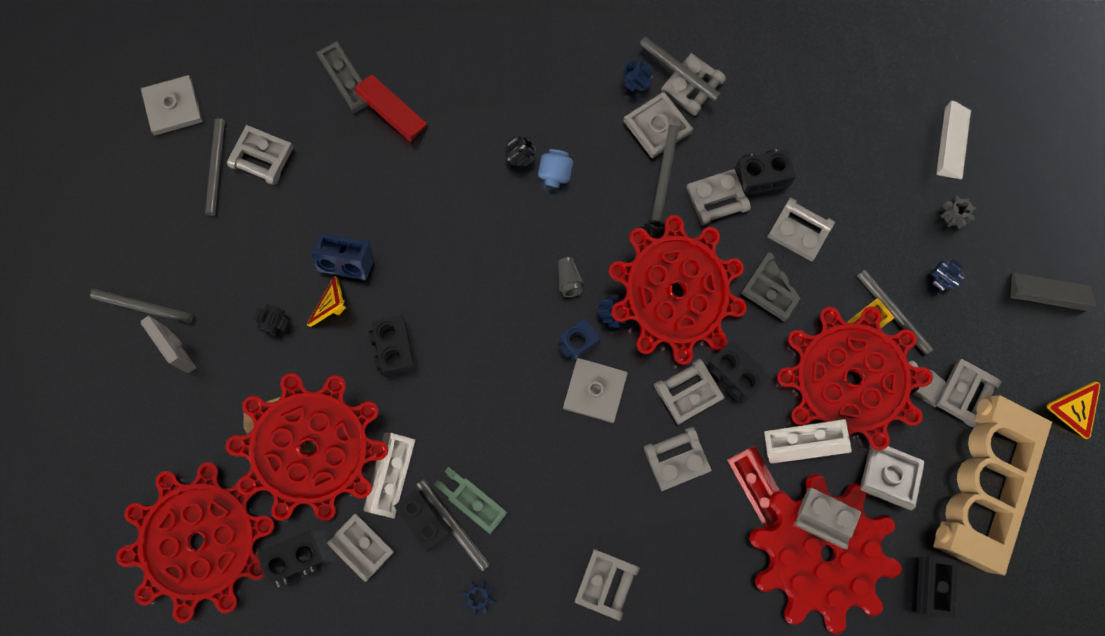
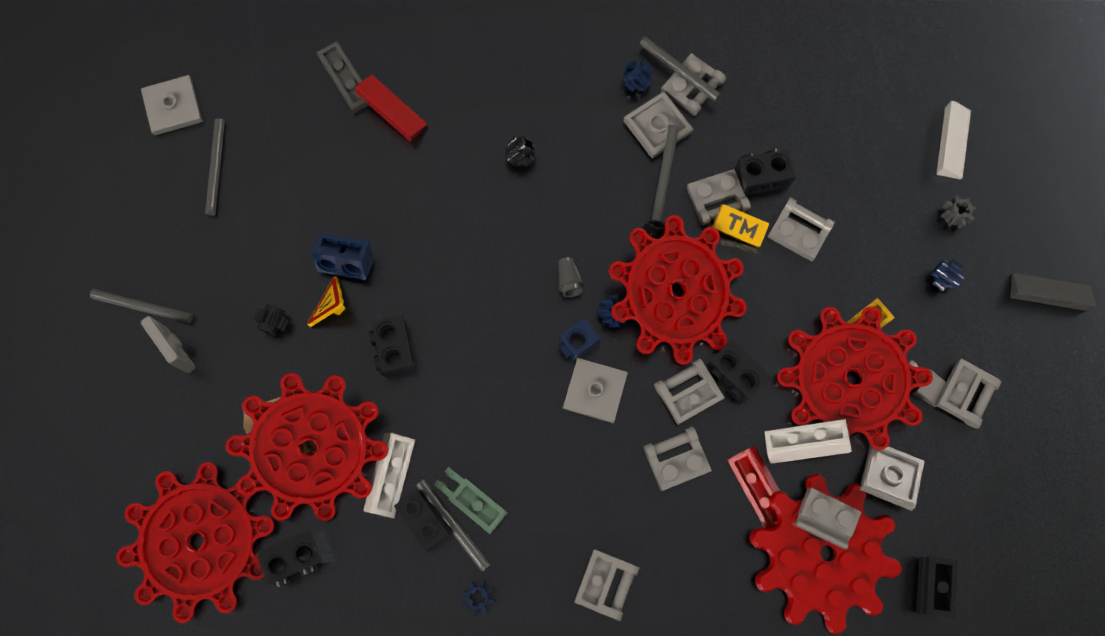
light grey plate [227,125,293,185] -> none
light grey plate [327,514,395,582] -> none
medium blue head [538,149,573,188] -> none
dark grey wing [741,252,801,322] -> none
dark grey bar [857,270,934,356] -> none
tan fence [933,395,1052,575] -> none
piece [1047,381,1100,439] -> none
none -> yellow tile [712,204,769,247]

